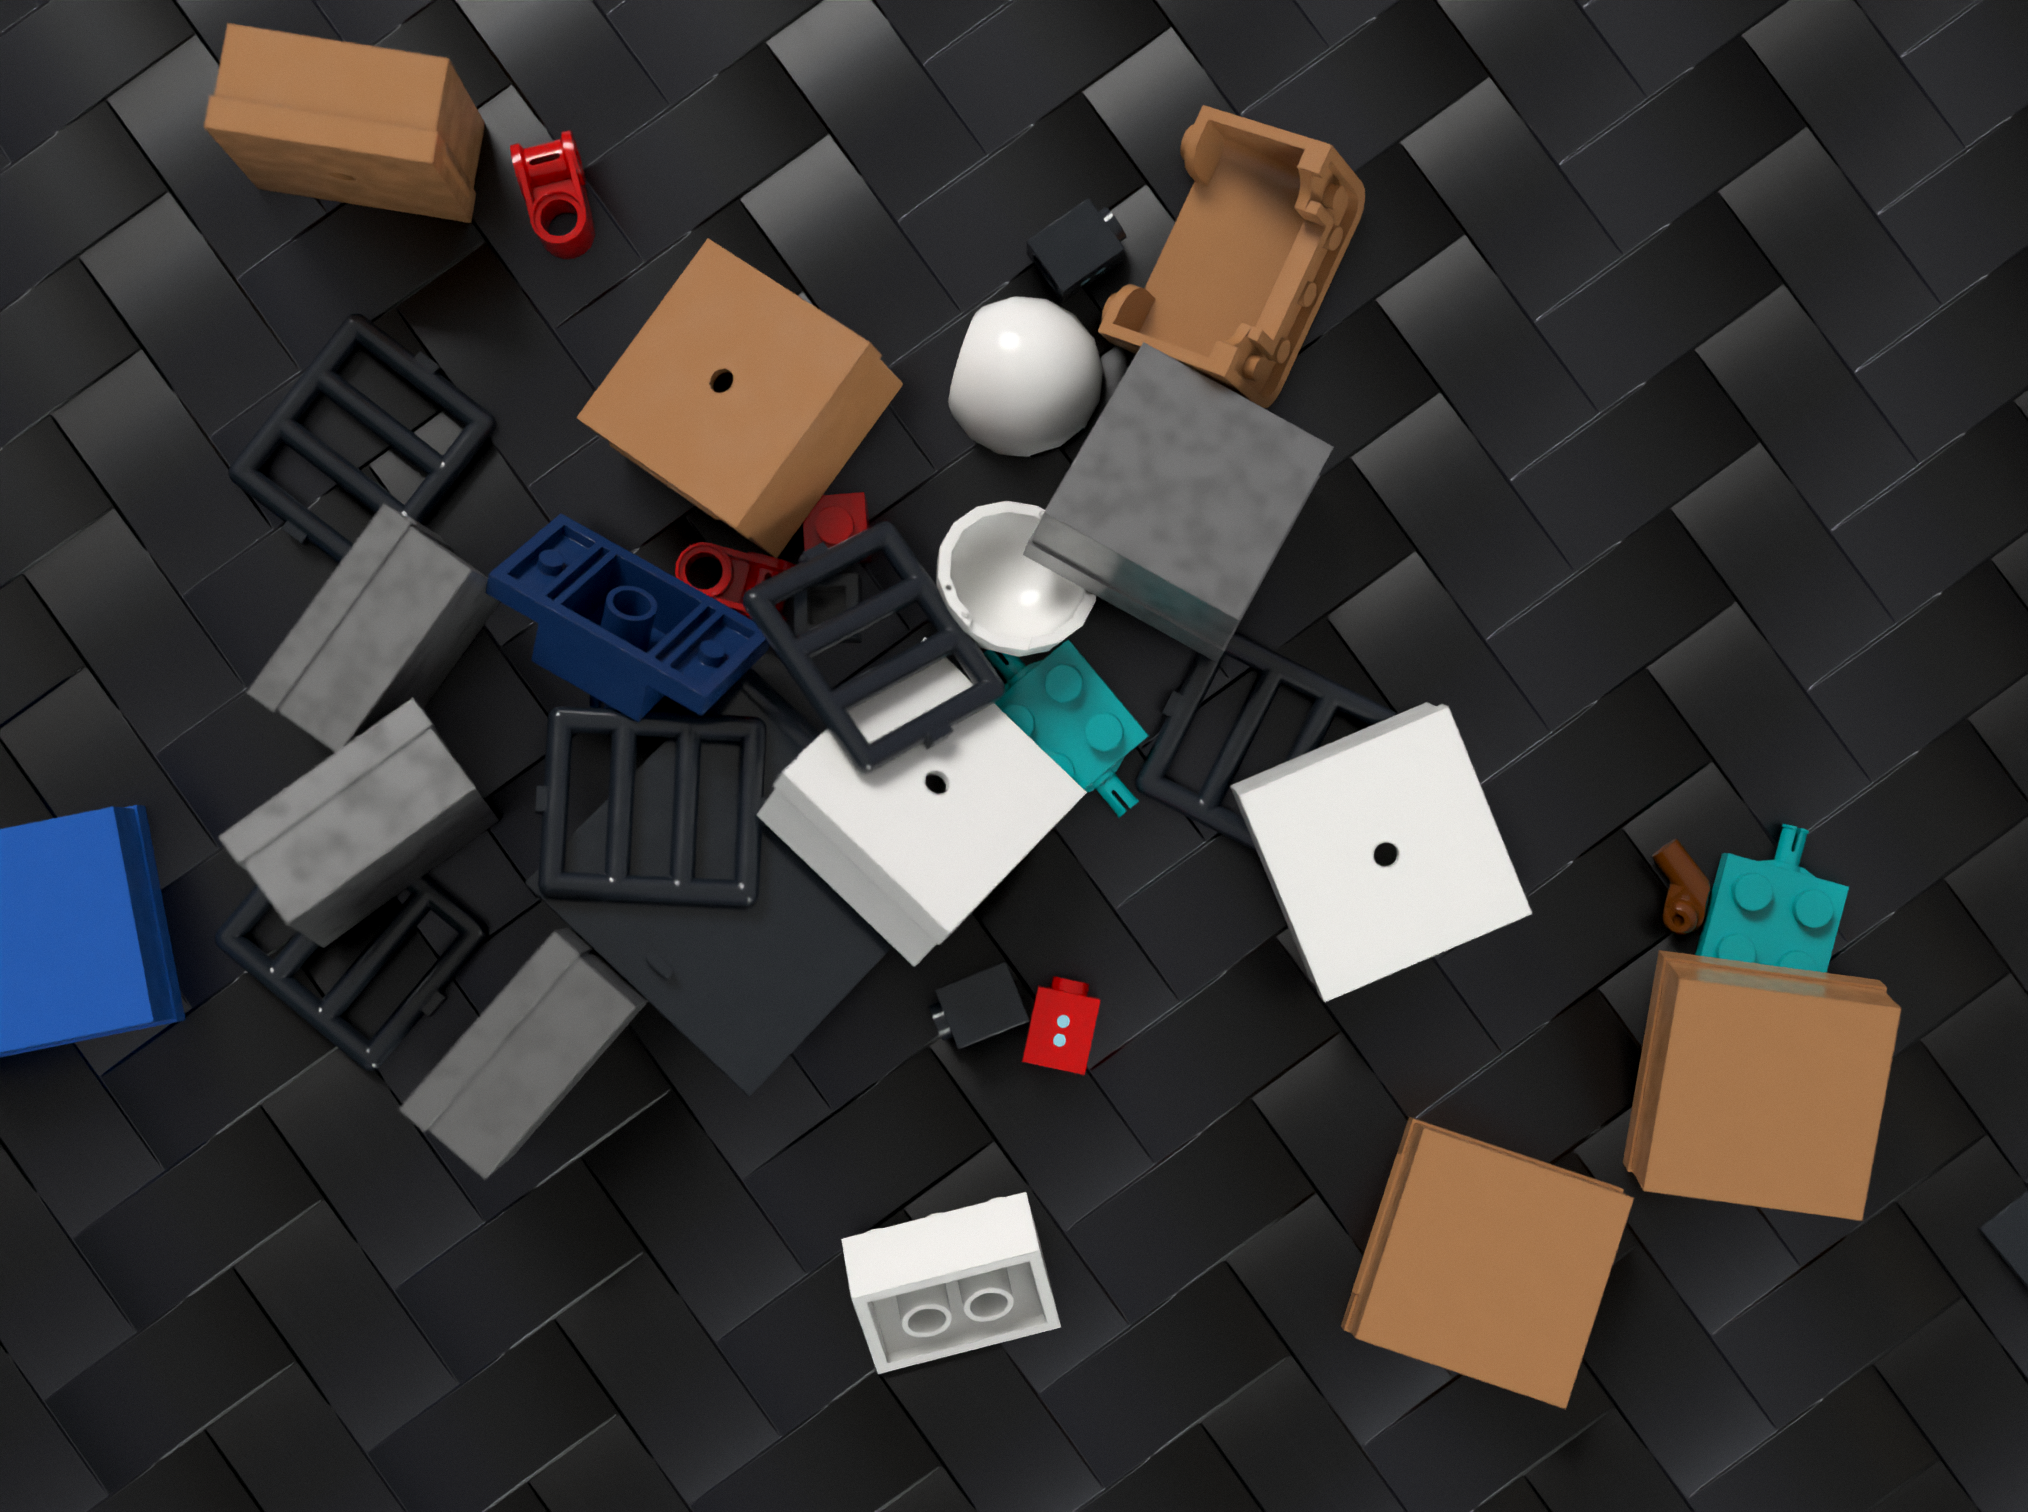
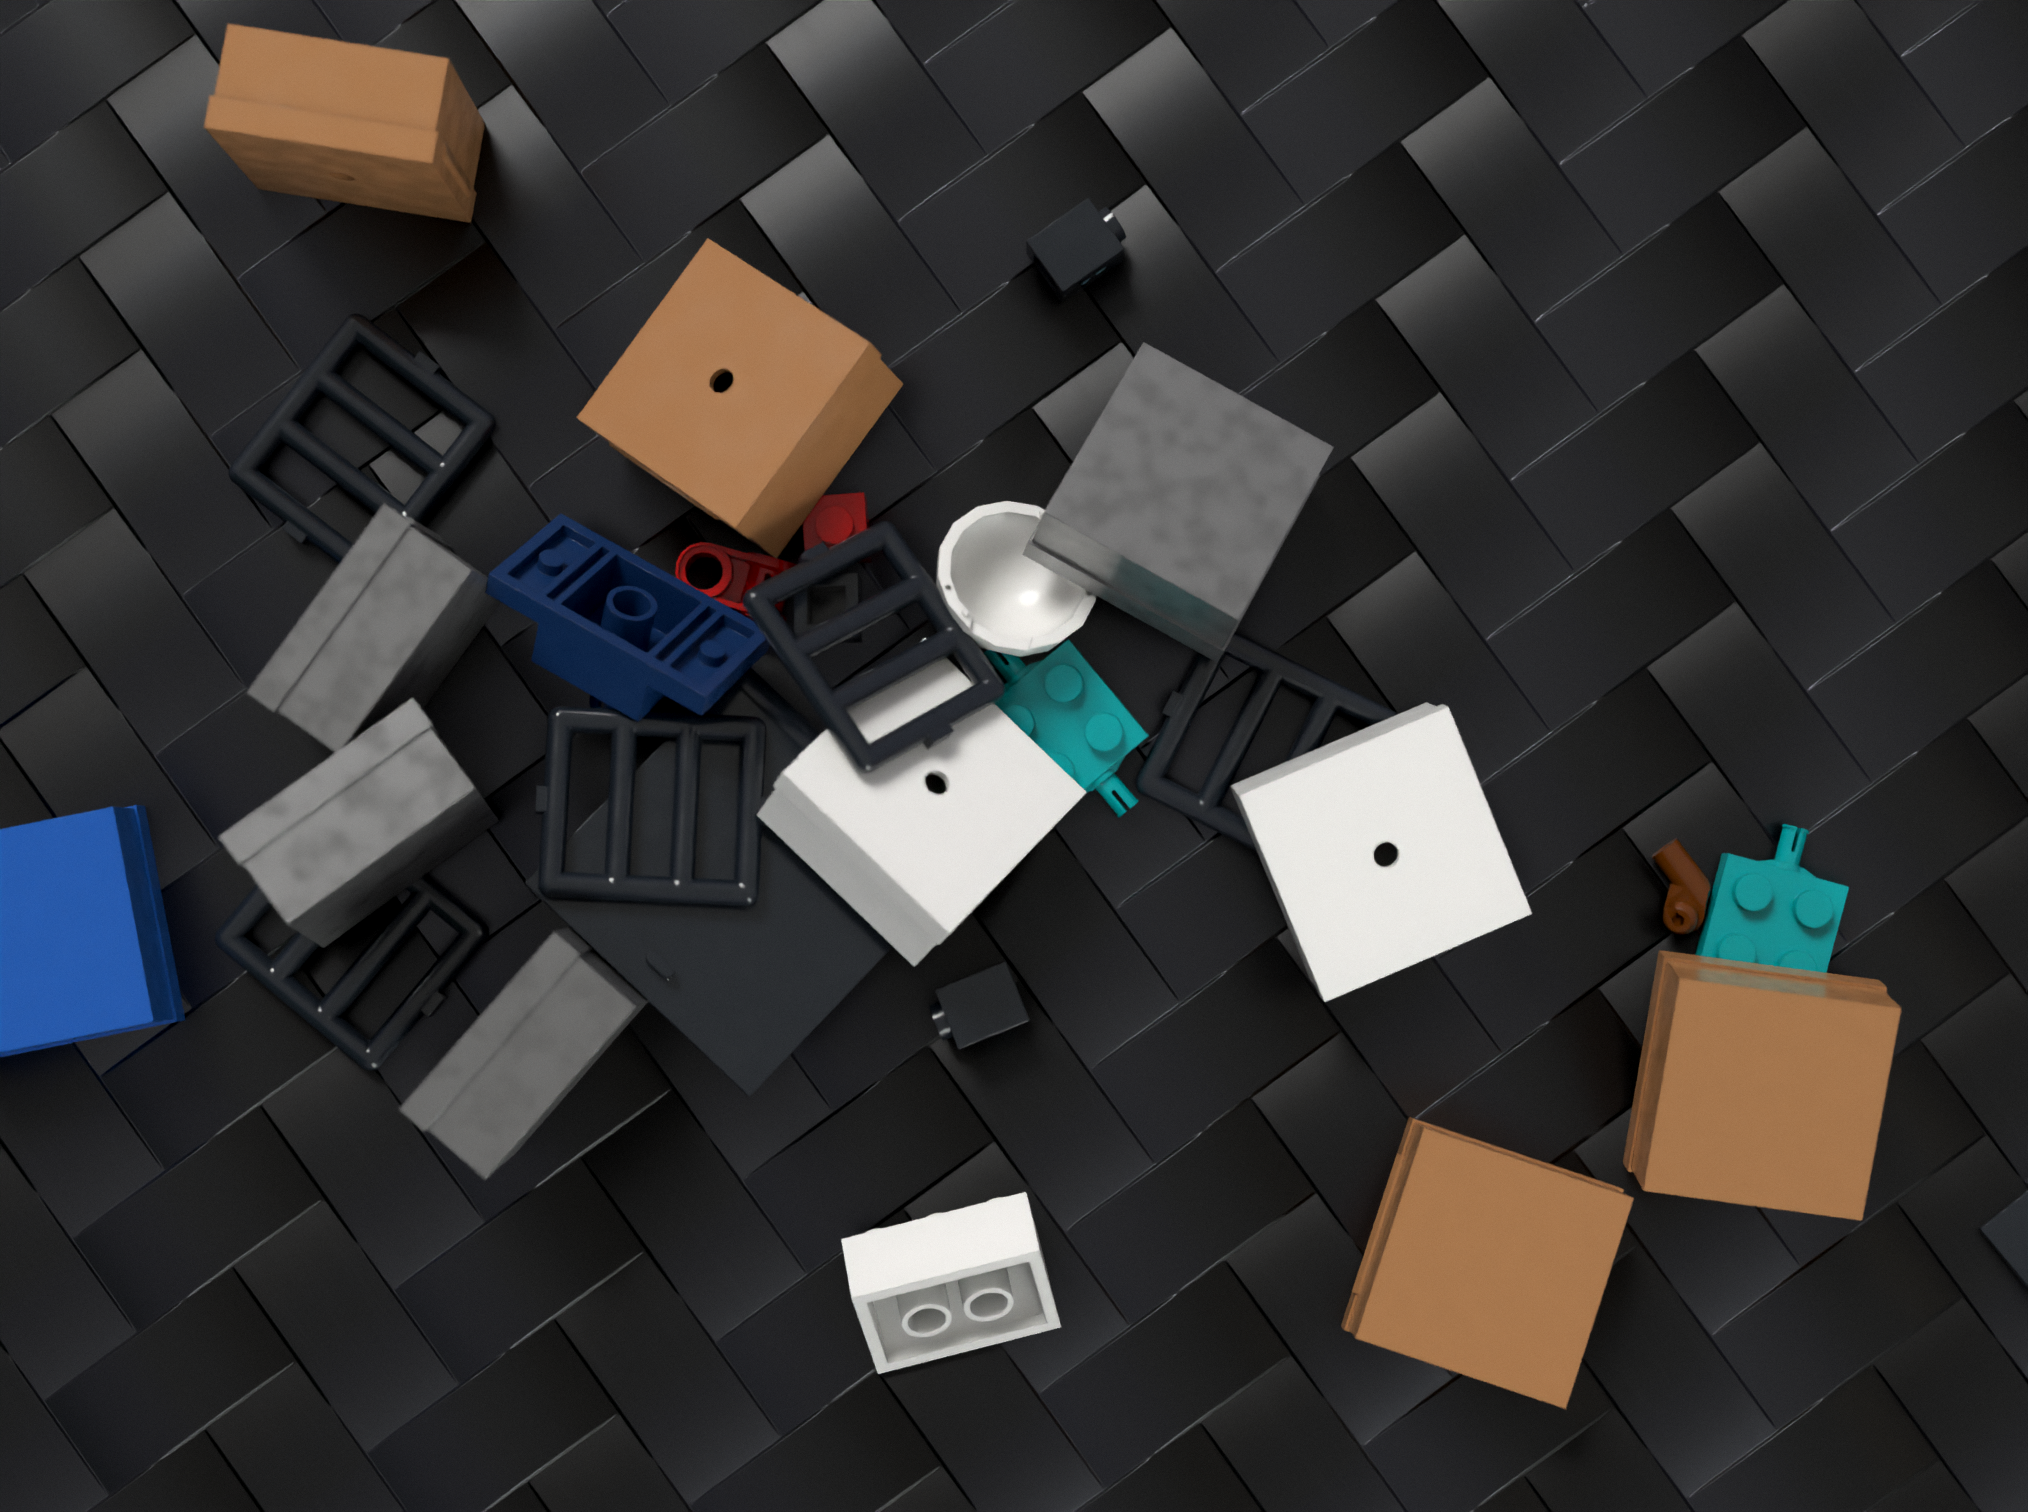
red piece [510,130,595,259] -> none
white cylinder [948,296,1103,457] -> none
red brick [1022,976,1101,1075] -> none
medium nougat windscreen [1098,105,1365,409] -> none

